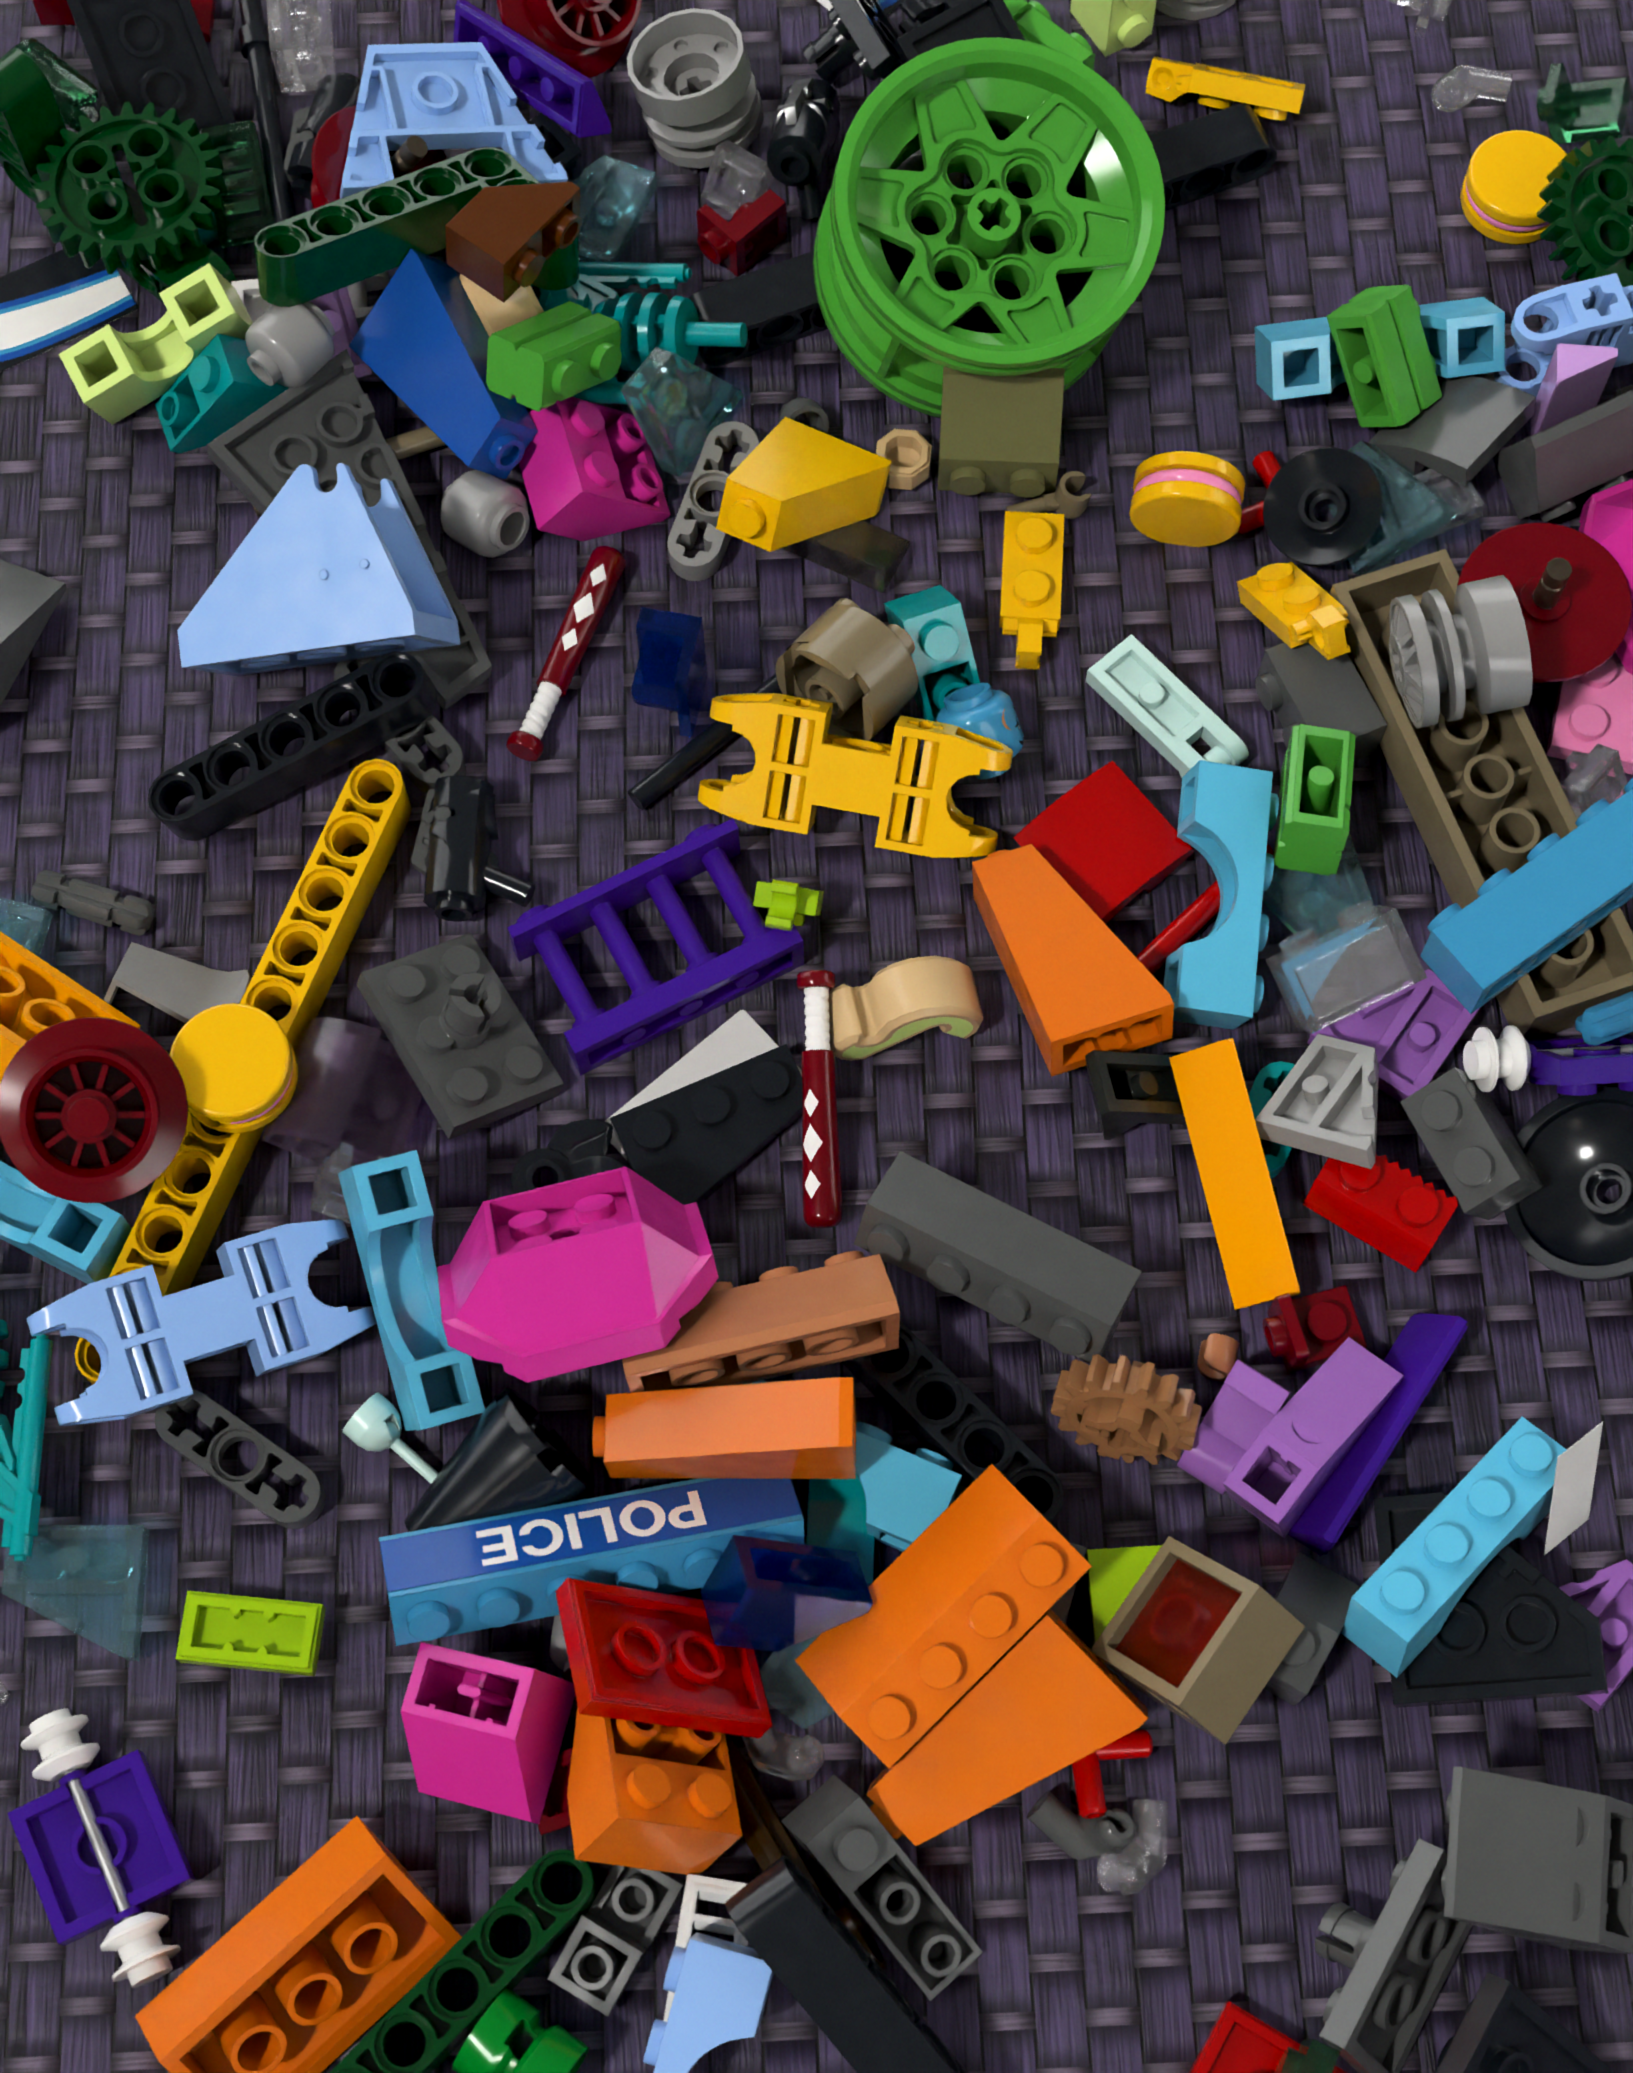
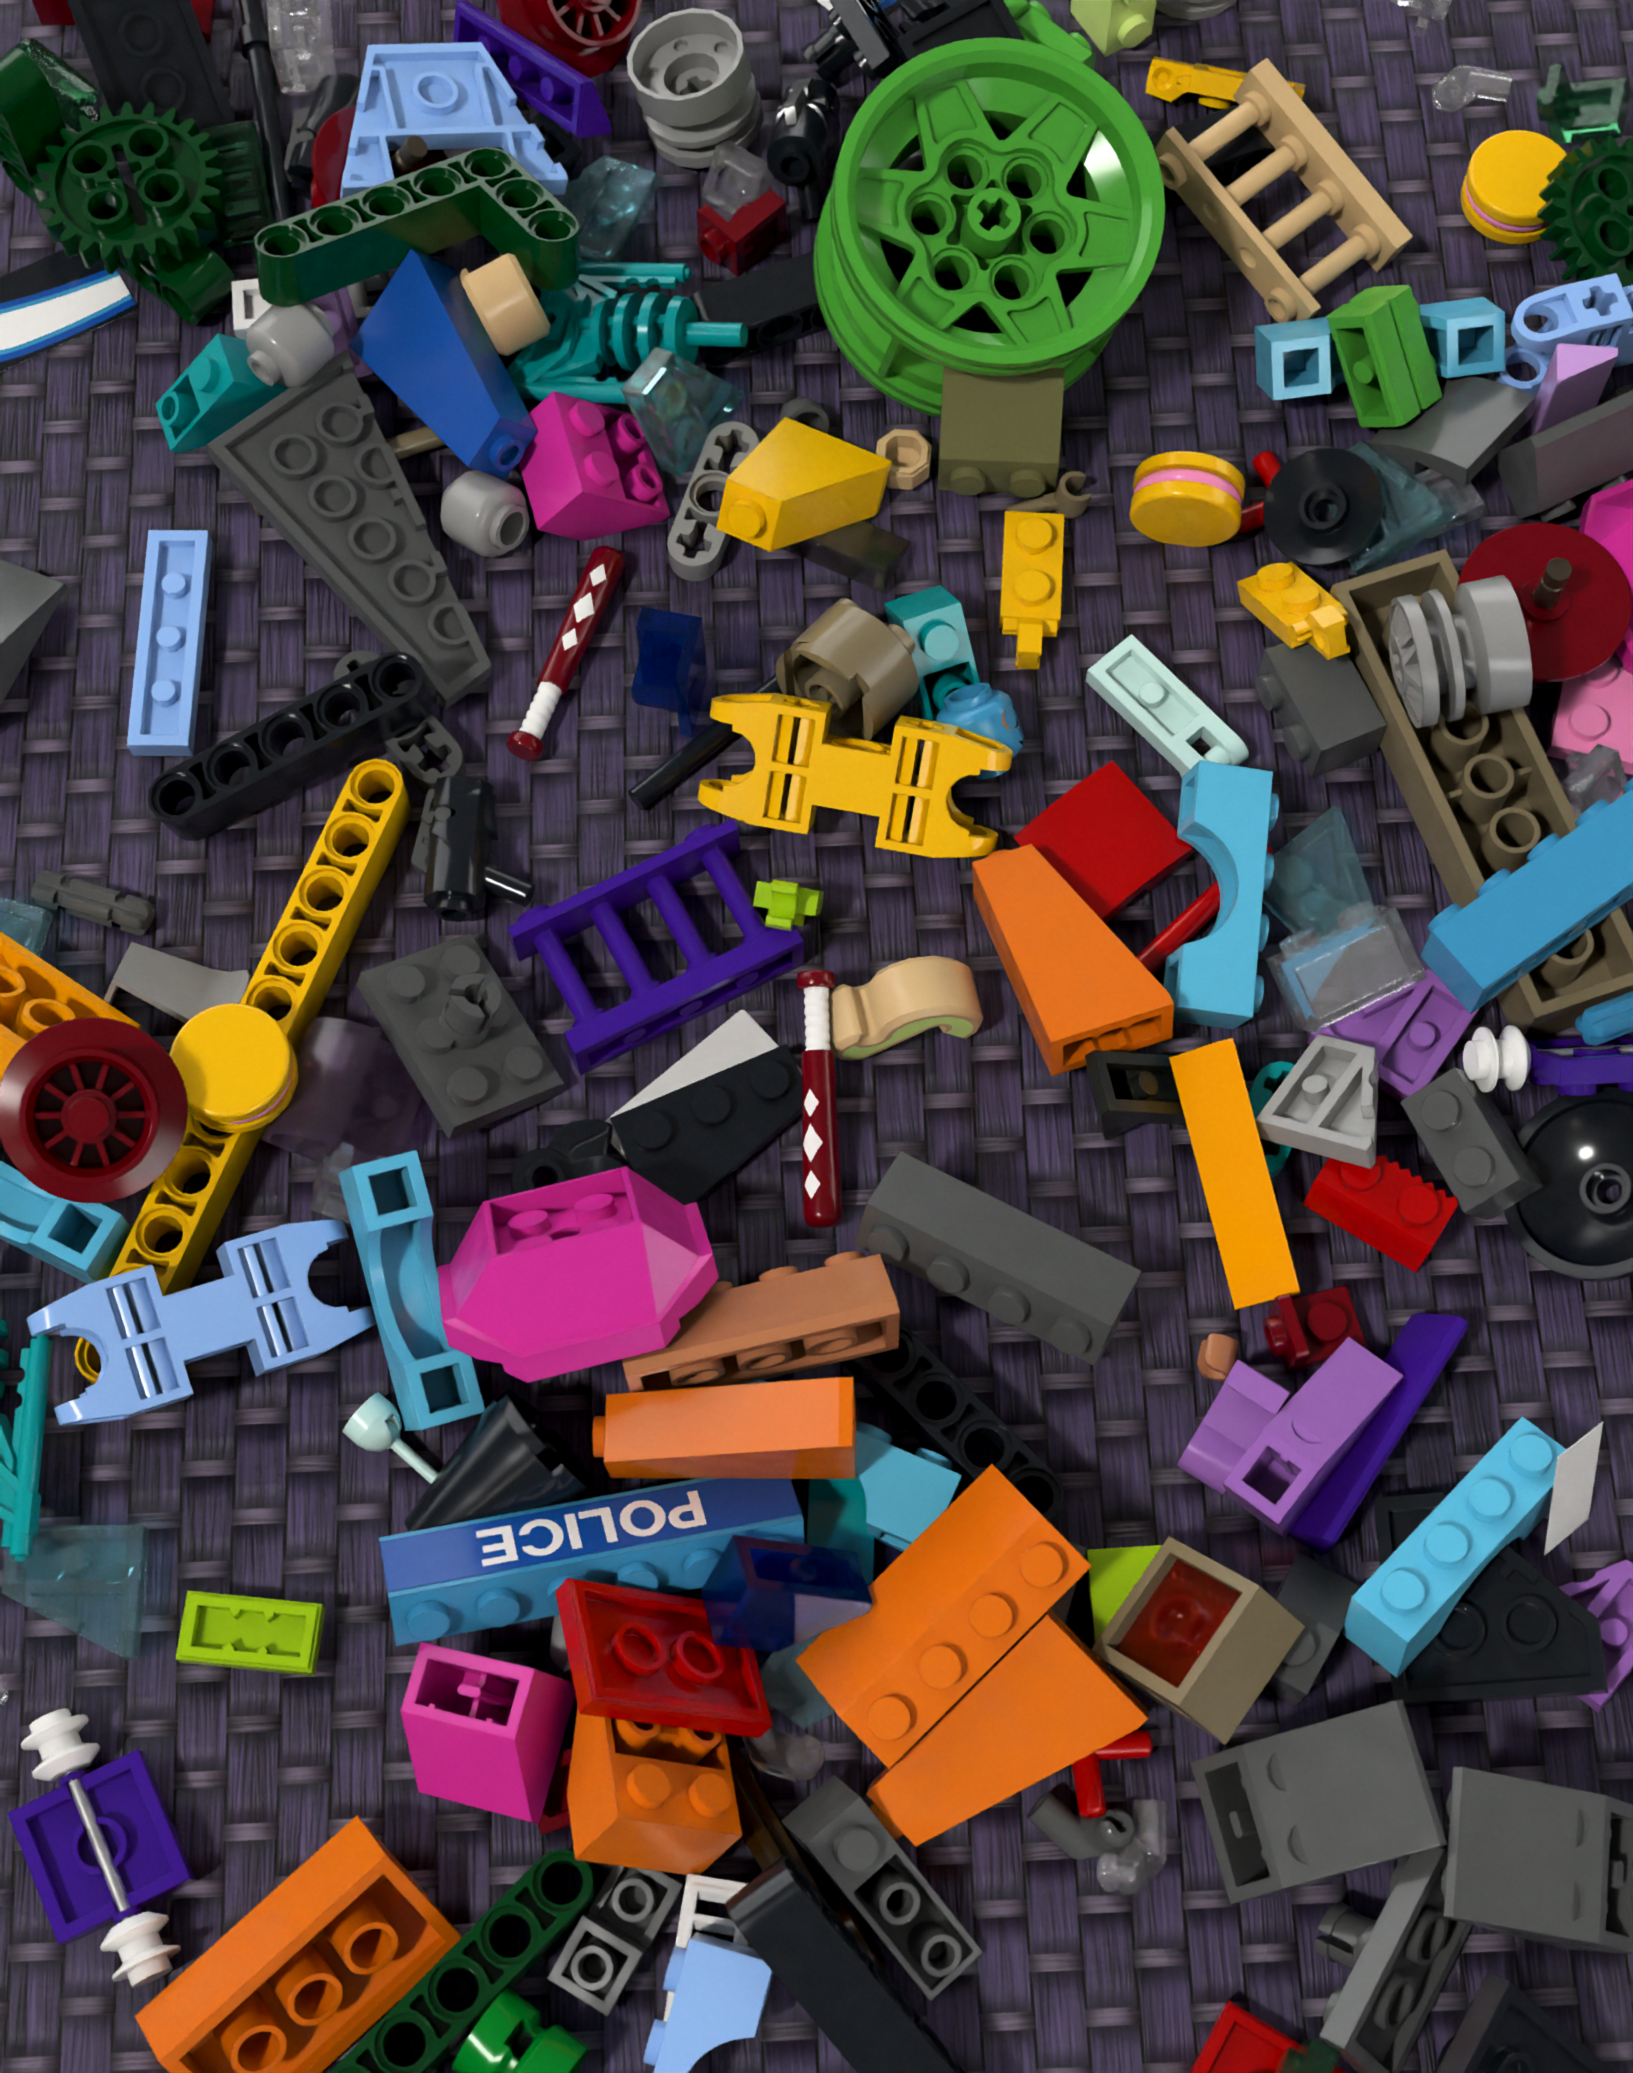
yellowish green arch [59,263,253,425] -> none
dark grey beam [155,1389,326,1529] -> none
light blue ladder [177,463,460,676] -> none
reddish brown slope [445,182,582,303] -> none
bright green brick [486,301,622,412] -> none
medium nougat gear [1051,1354,1202,1465] -> none
bright green brick [1274,724,1356,876] -> none
none -> light blue plate [127,530,213,756]
none -> tan fence [1154,58,1413,323]
none -> dark grey slope [1190,1699,1447,1905]

